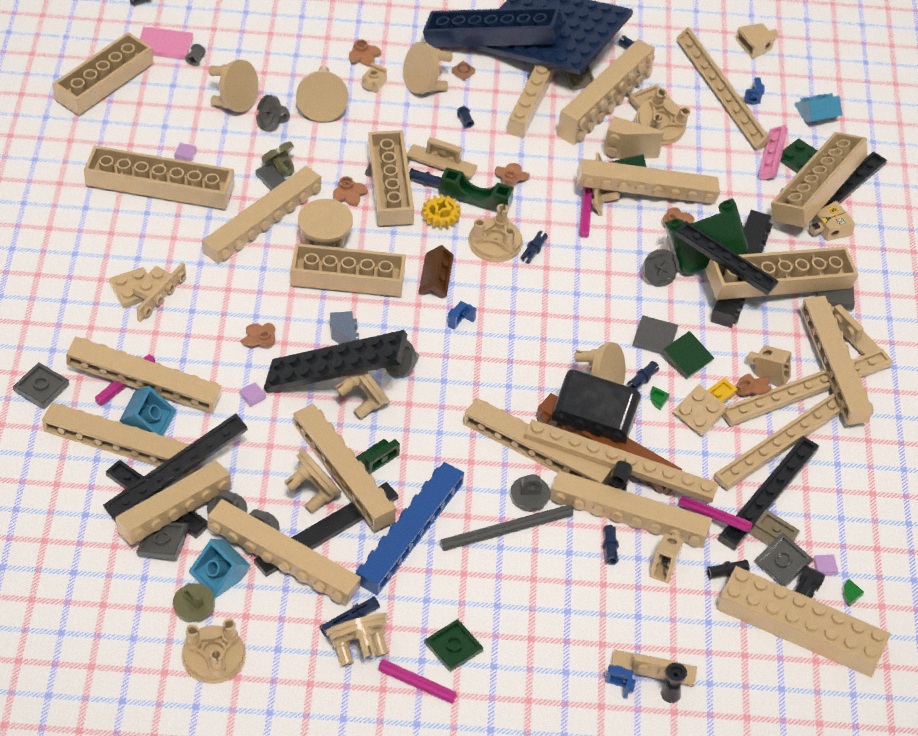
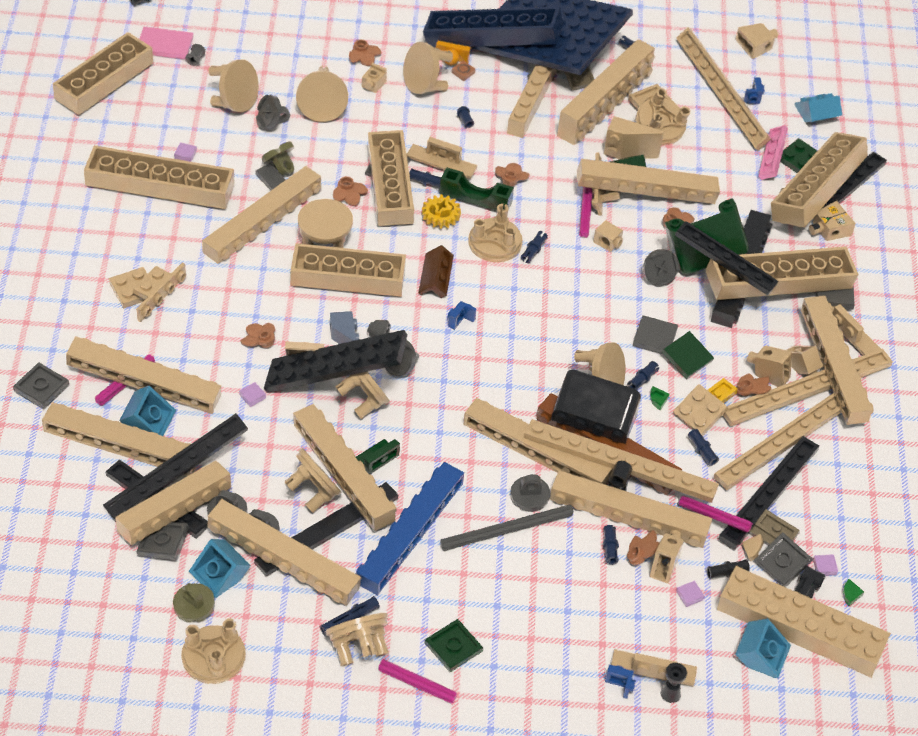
none -> tan plate [285,341,324,356]
none -> dark grey cone [367,320,391,337]
none -> light orange tile [436,41,471,66]
none -> tan brick [593,220,623,253]
none -> nougat plate [627,530,660,566]
none -> lavender tile [676,580,705,607]
none -> dark blue pin [688,429,719,466]
none -> dark azure slope [735,619,791,678]
none -> tan tile [742,534,764,561]
none -> tan slope [786,345,823,376]

